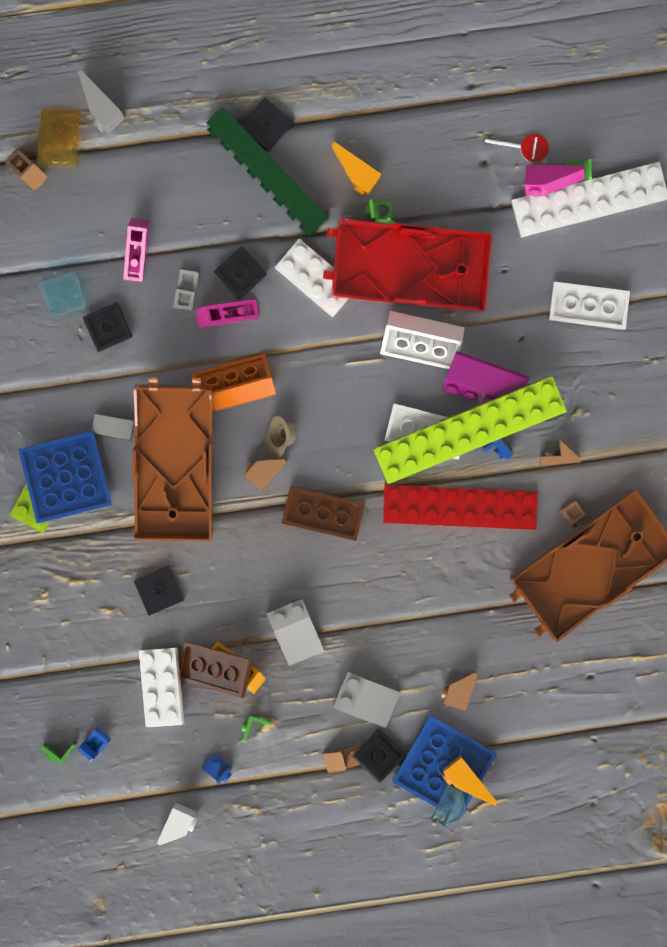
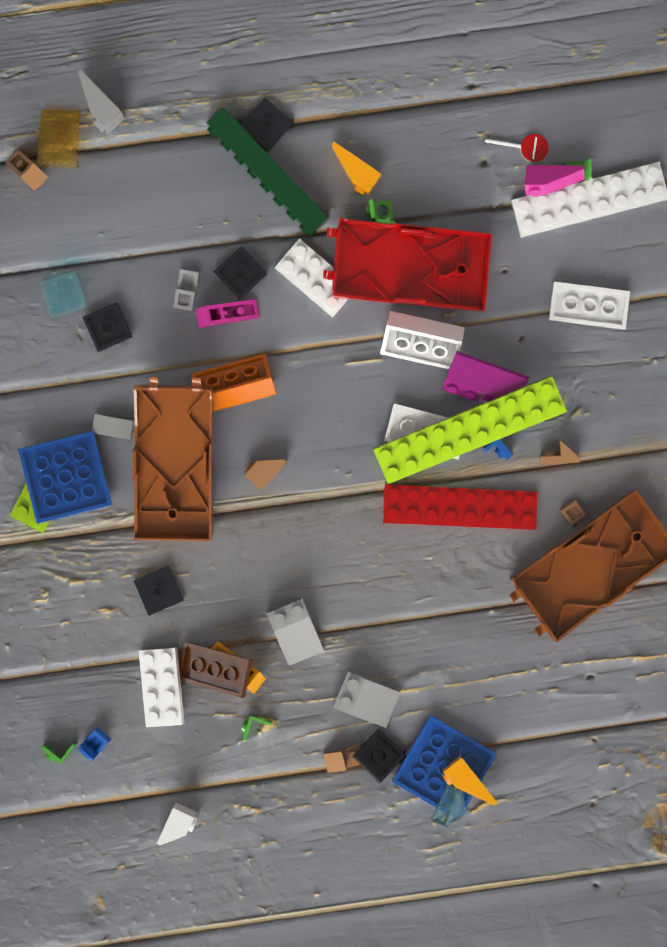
dark pink slope [124,218,150,282] -> none
blue bracket [202,753,232,784] -> none
dark tan piece [264,416,296,460] -> none
reddish brown plate [282,486,365,541] -> none
medium nougat slope [441,671,478,711] -> none

